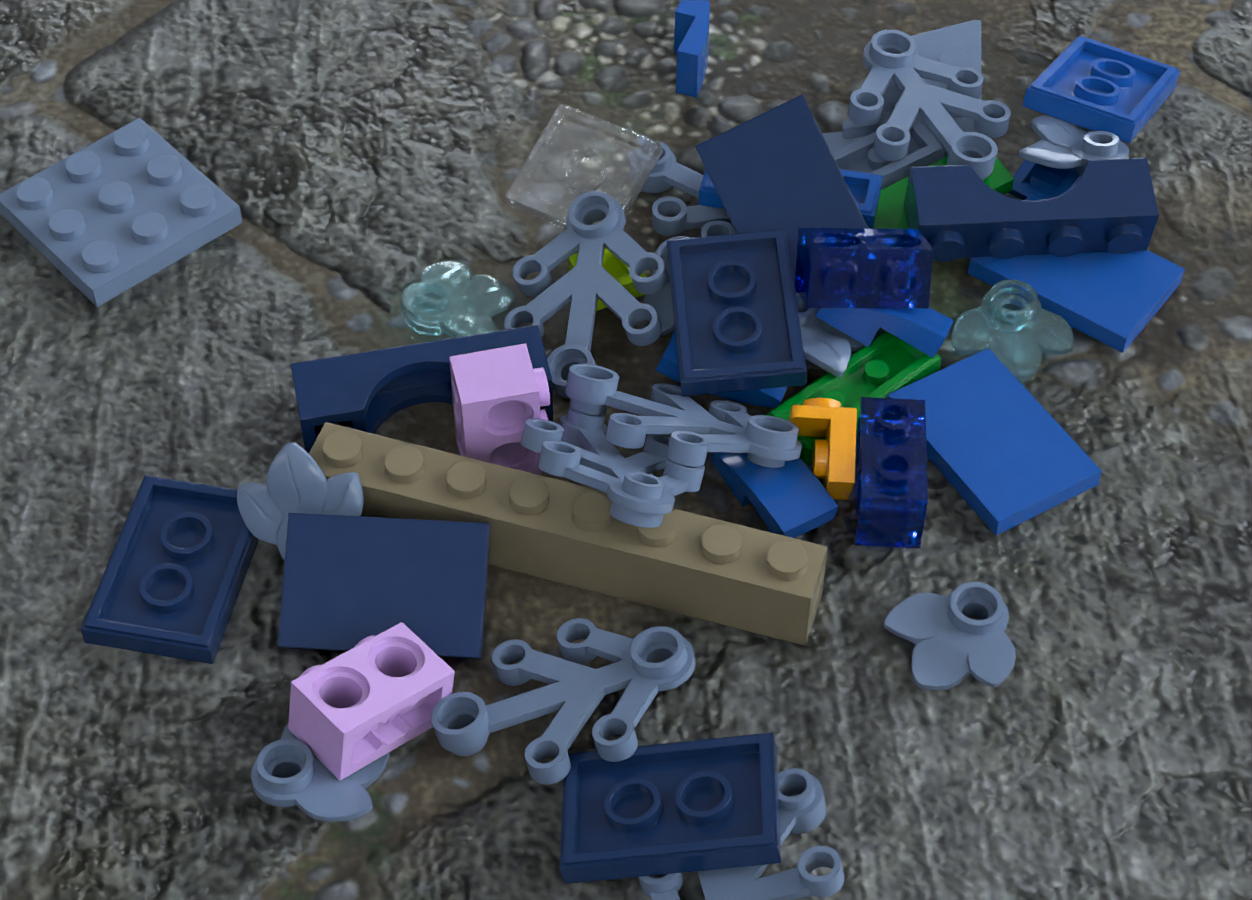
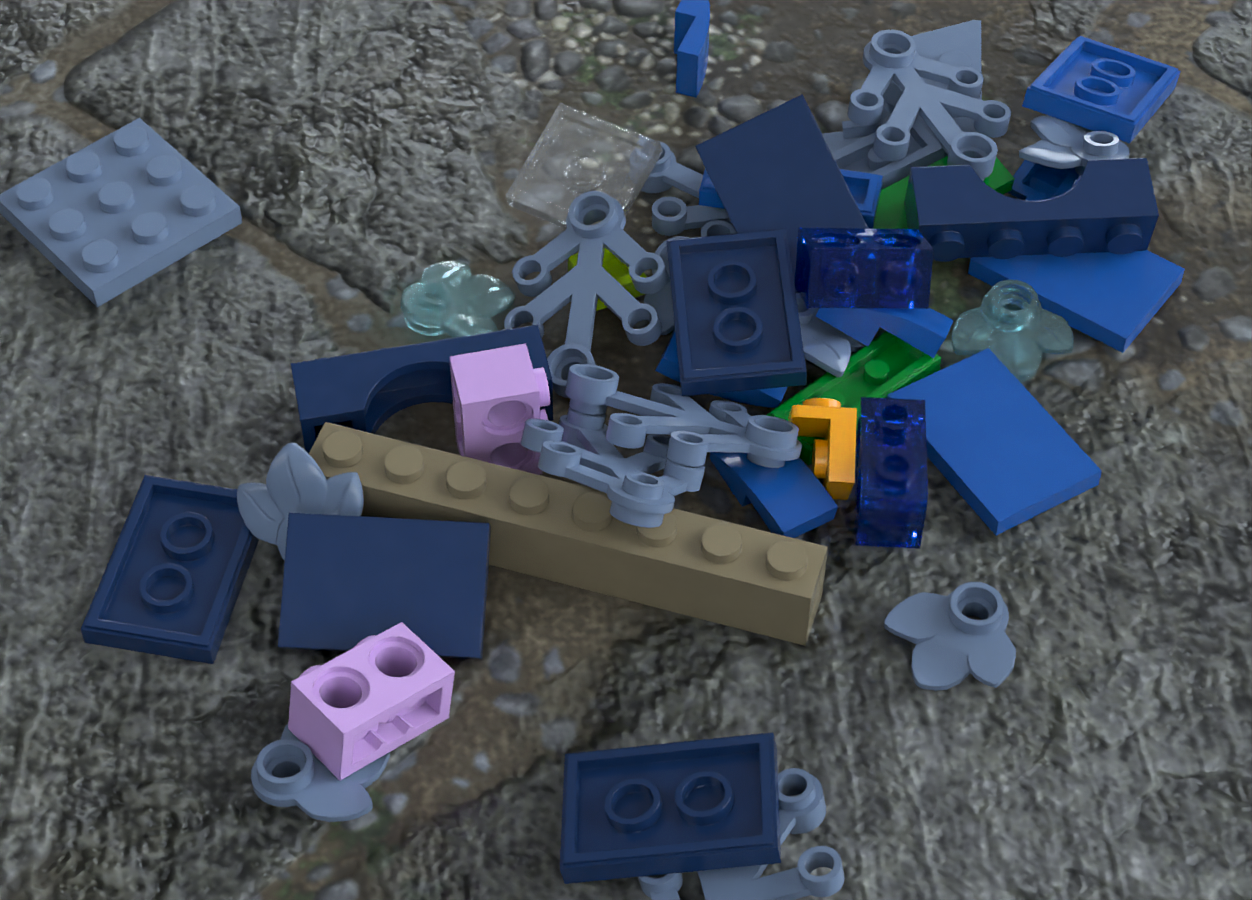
sand blue plant [431,618,696,785] -> none

